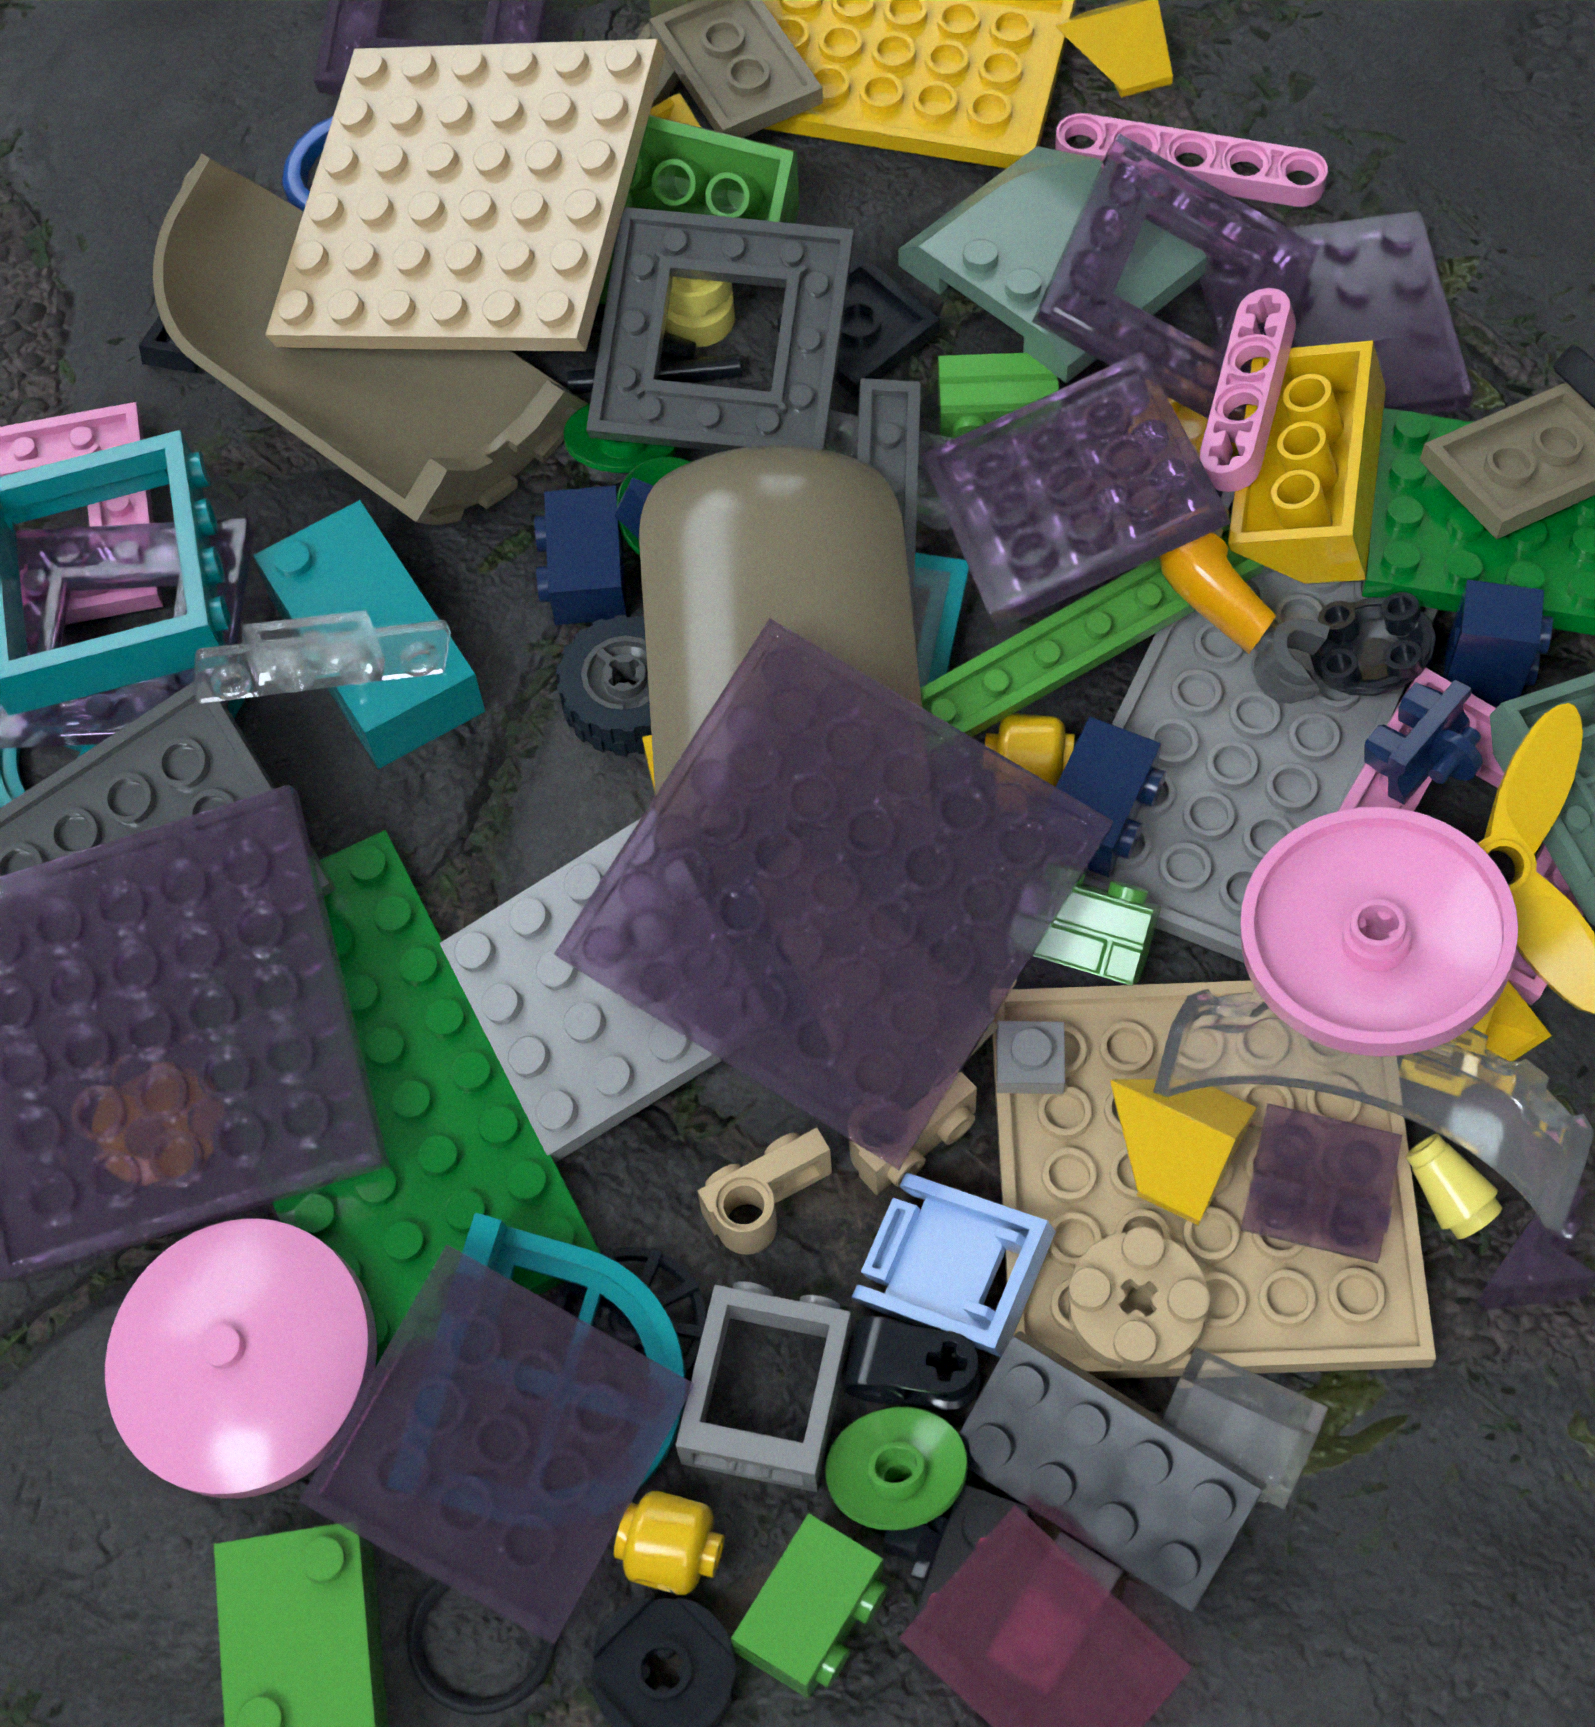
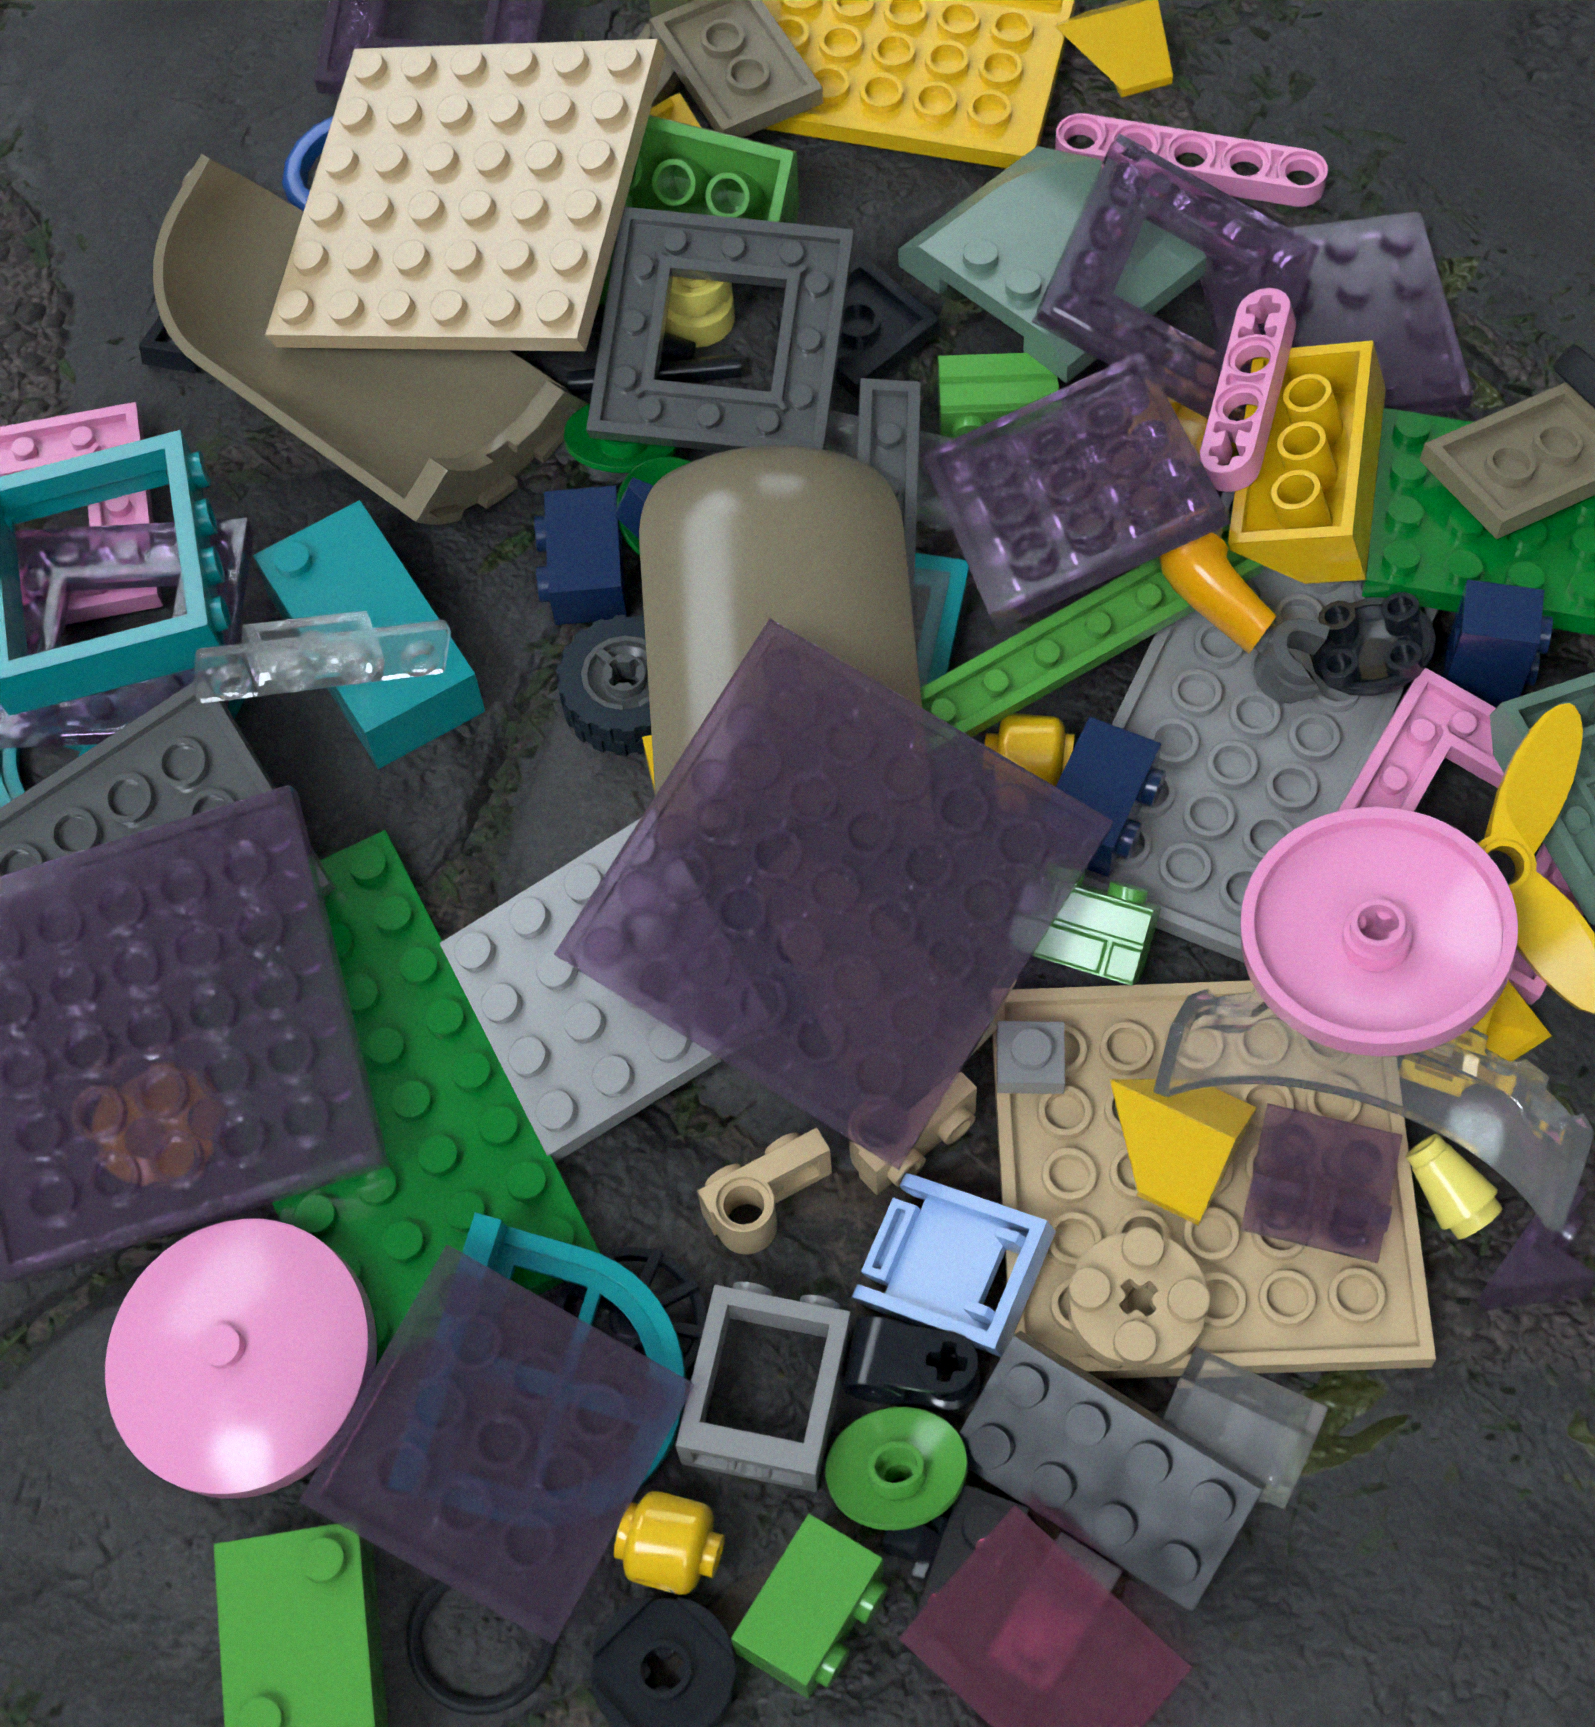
dark blue hips [1364,680,1483,805] -> none

